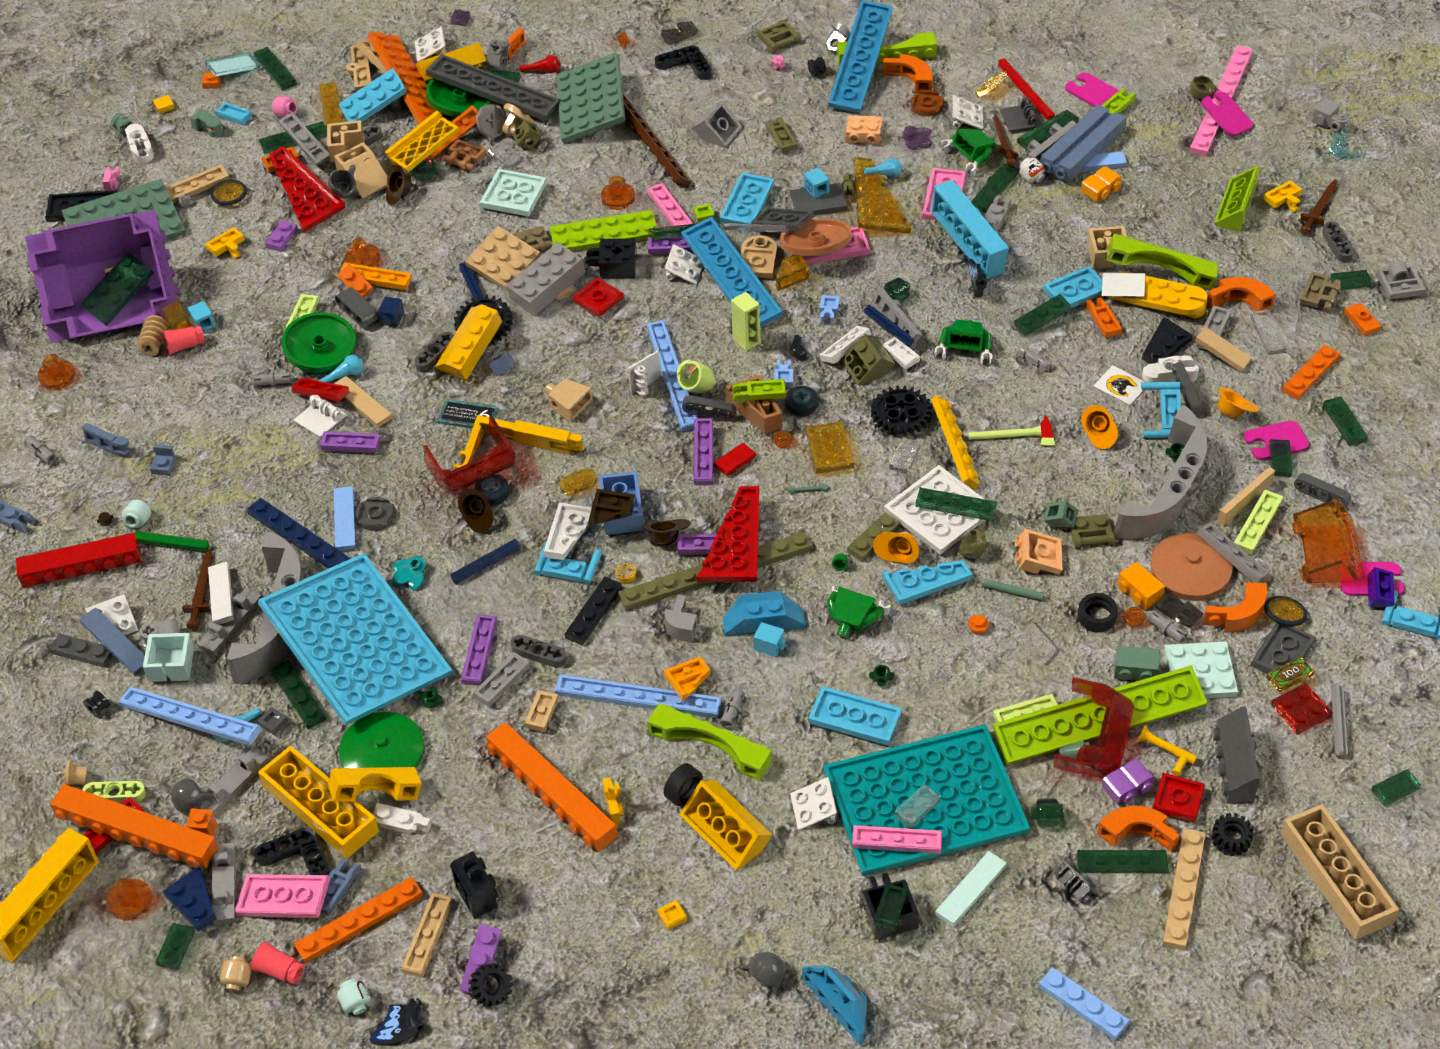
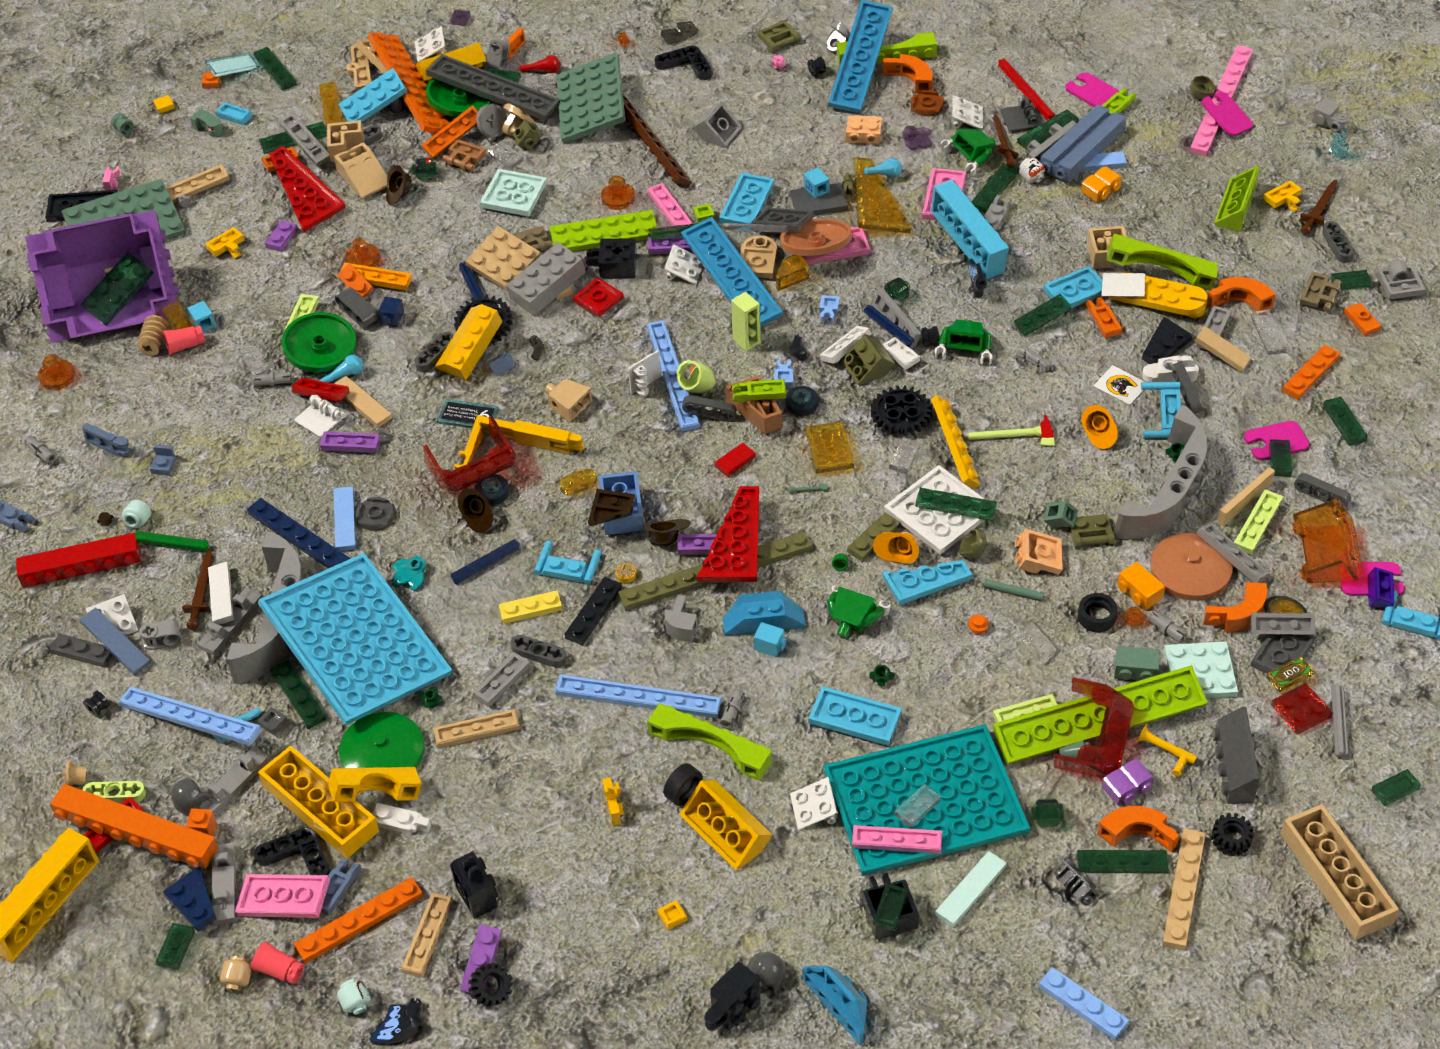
clear orange tile [107,878,152,921] -> none
white piece [125,124,154,164] -> none
light aqua piece [143,633,195,682] -> none
clear yellow wheel [211,180,247,206] -> none
bright pink head [272,96,297,118] -> none
dark grey hair [328,166,356,199] -> none
yellow fence [385,111,460,172] -> none
medium lavender tile [461,614,498,686] -> none
orange brick [486,722,618,852] -> none
tan plate [524,690,559,732] -> none
white wing [544,502,591,560] -> none
light orange wing [664,657,710,701] -> none
medium lavender tile [694,418,713,485] -> none
olive plate [765,117,798,153] -> none
clear orange plate [773,430,792,448] -> none
clear yellow plate [975,71,1008,97] -> none
red plate [1153,773,1206,823] -> none
clear smoke slope [1156,591,1204,628] -> none
light orange piece [1217,387,1259,418] -> none
none -> tan tile [433,709,520,748]
none -> light yellow plate [498,590,562,624]
none -> clear smoke arm [529,335,545,361]
none -> black hinge [704,961,760,1032]
none -> black wheel [921,326,939,346]
none -> light grey plate [1250,612,1315,635]

